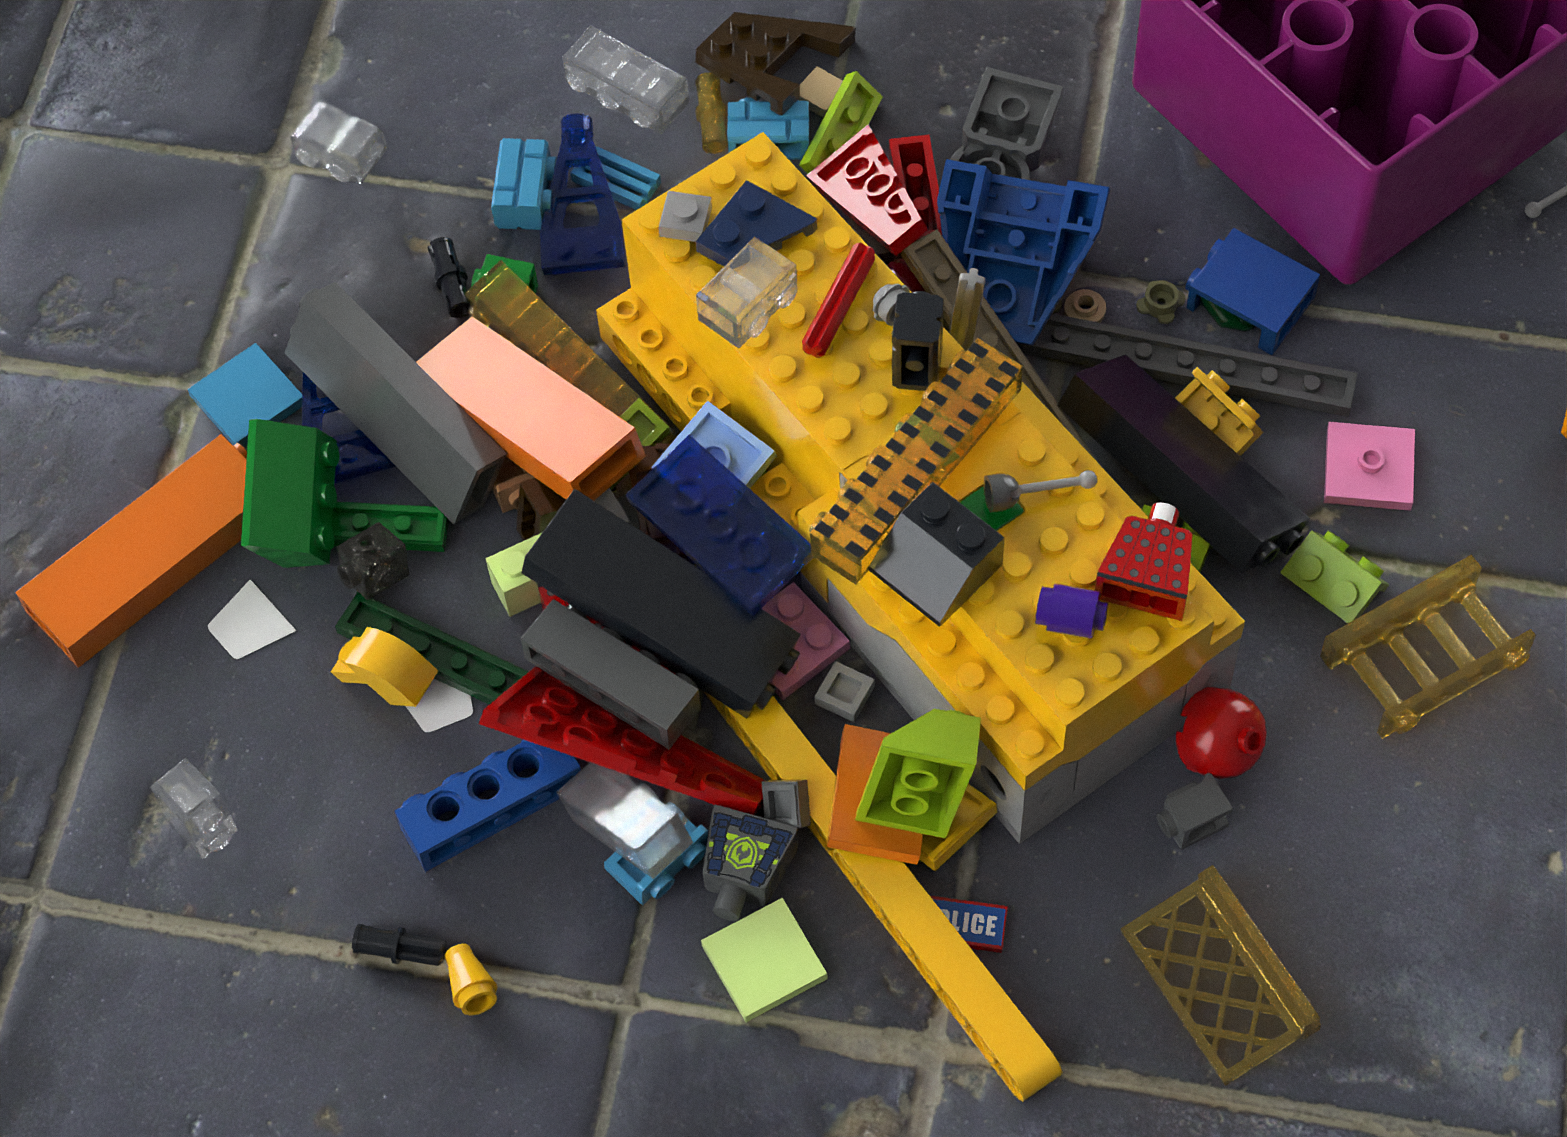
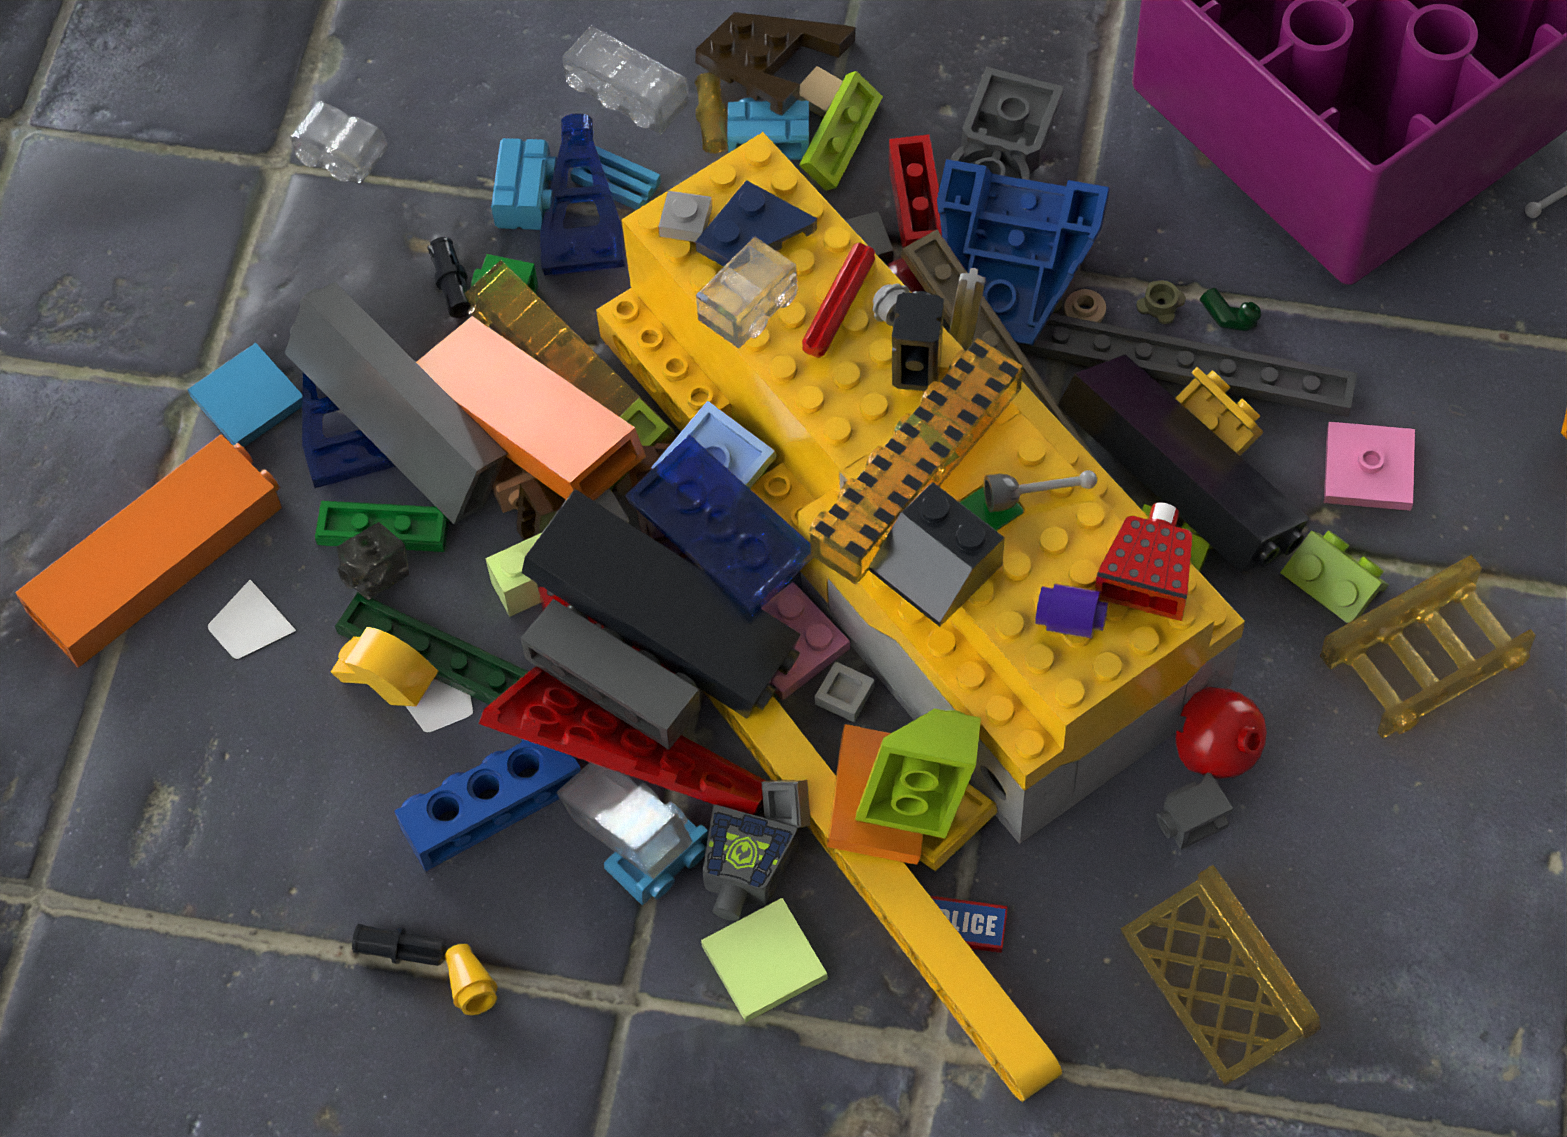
clear brick [150,758,238,859] -> none
green slope [241,419,339,568] -> none
wing [806,125,928,256] -> none
blue panel [1185,228,1320,355] -> none

